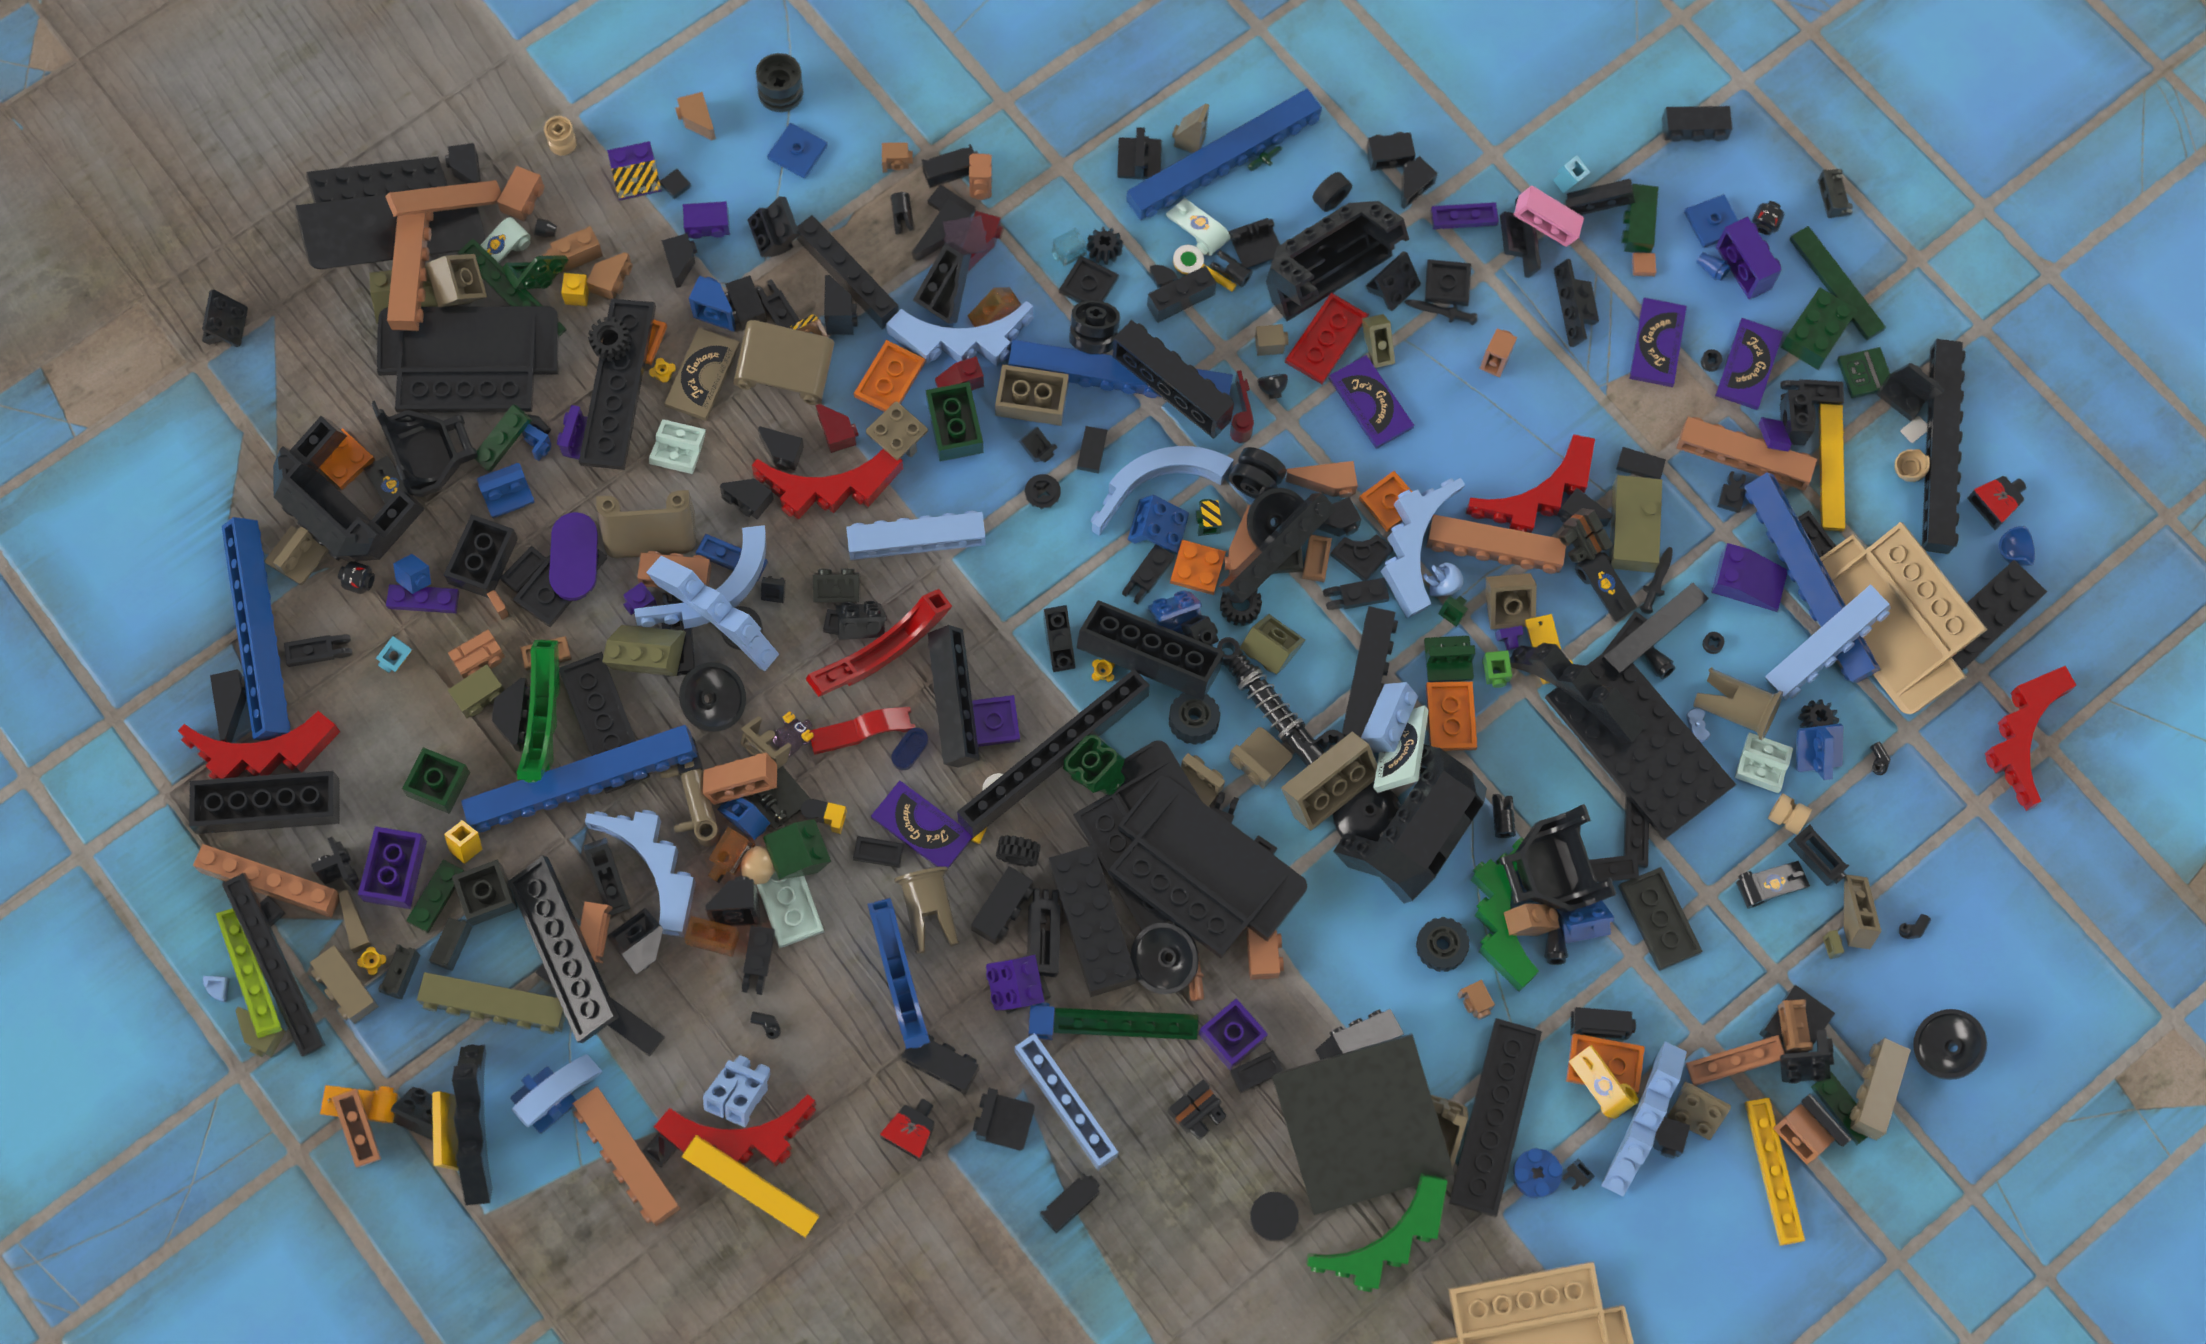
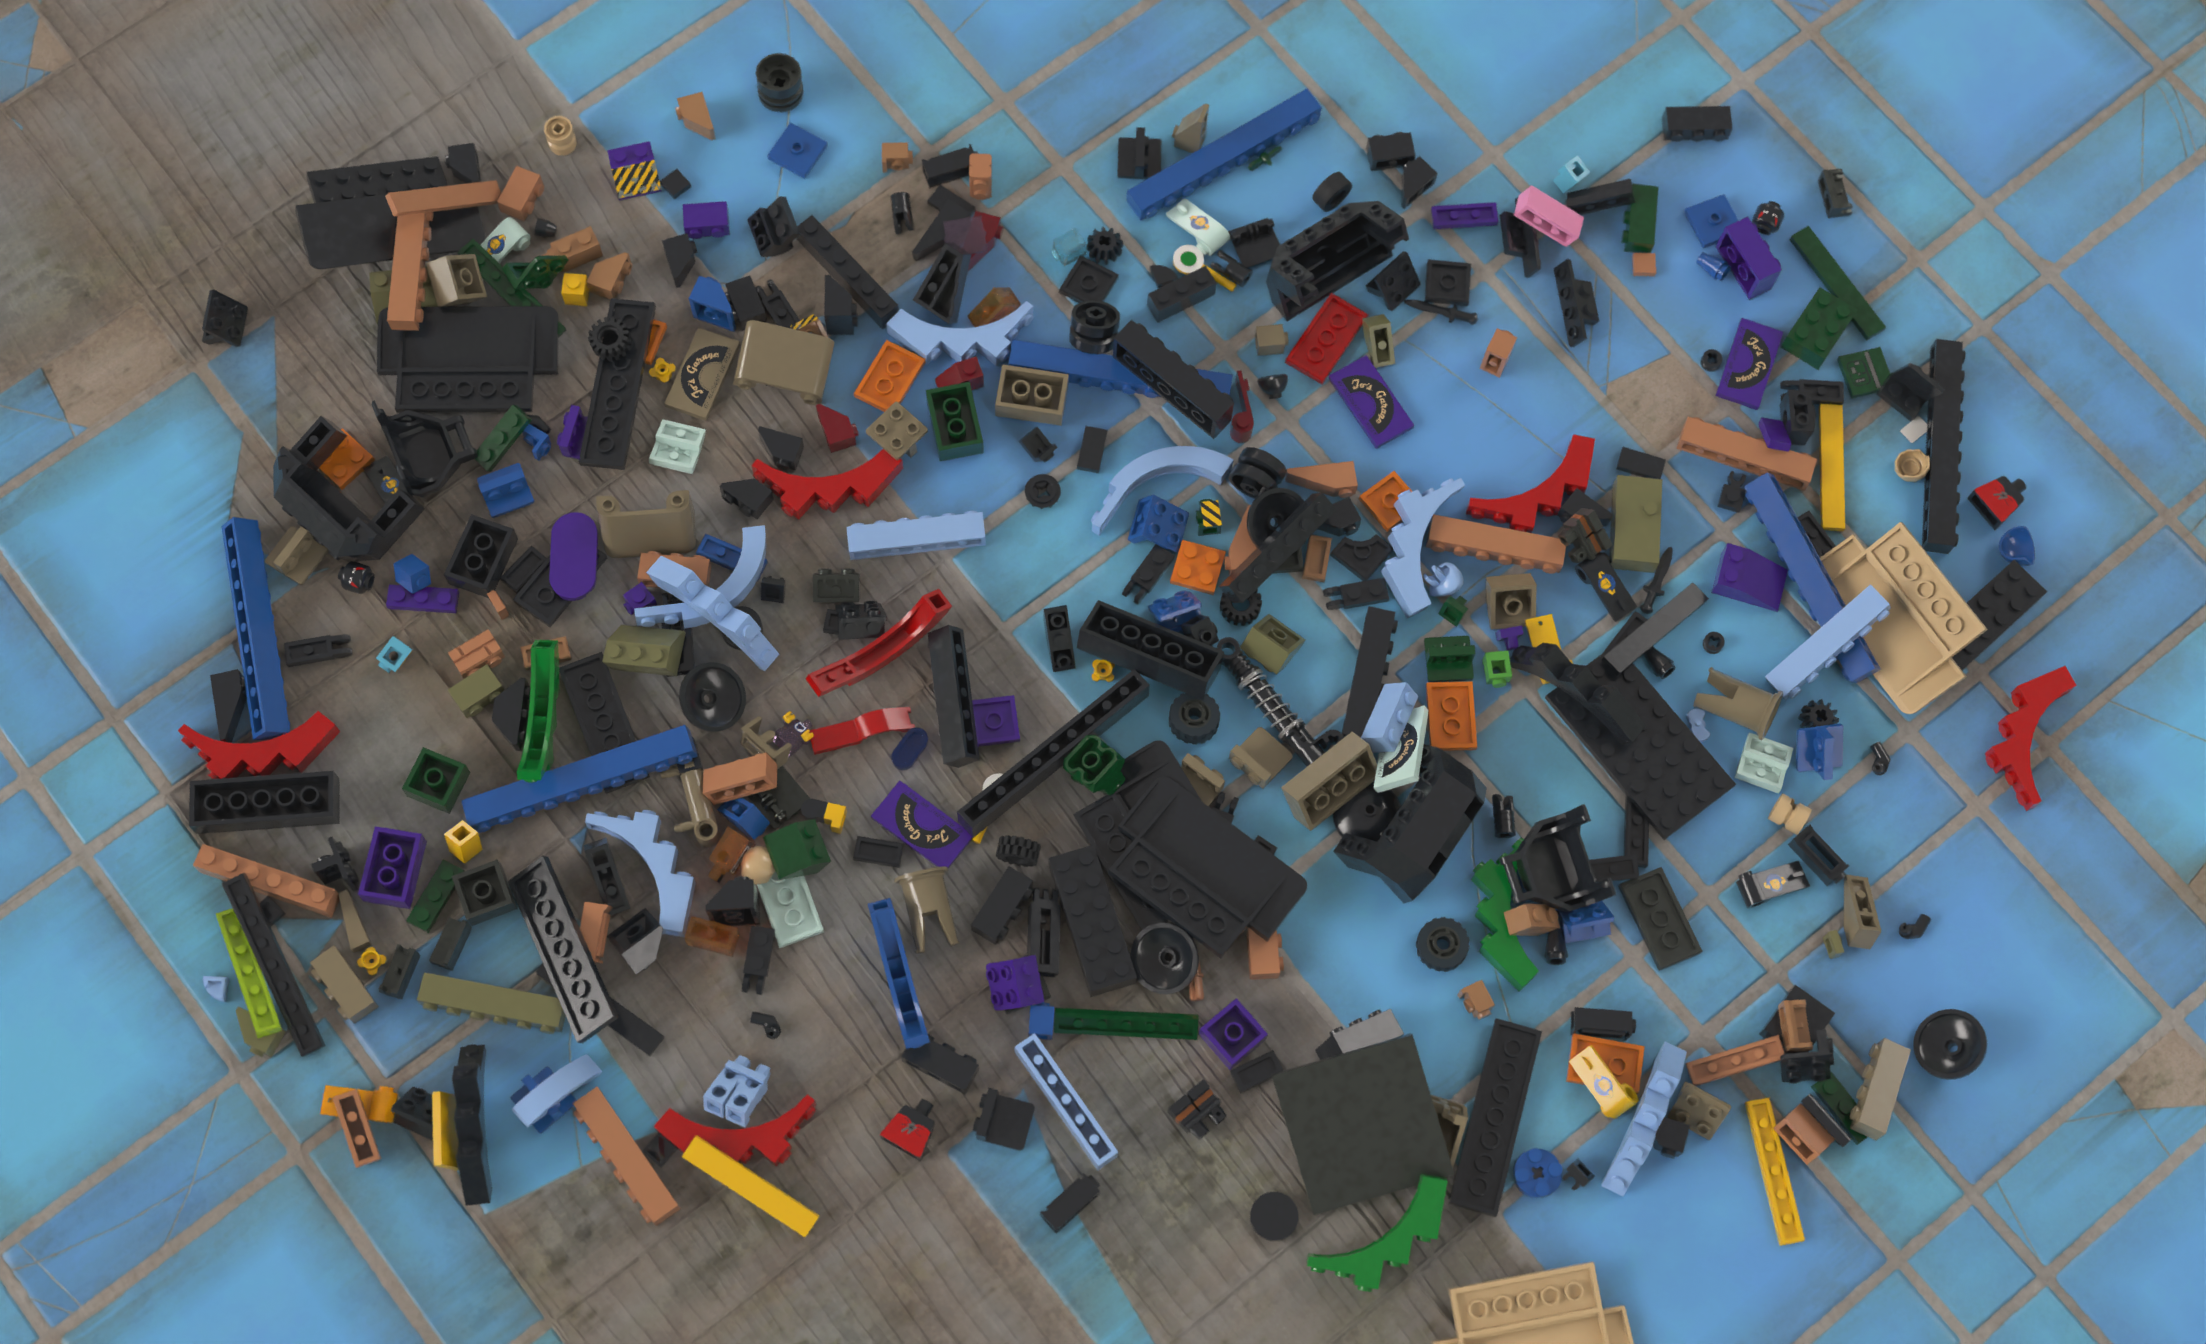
dark purple tile [1629,297,1687,387] -> none

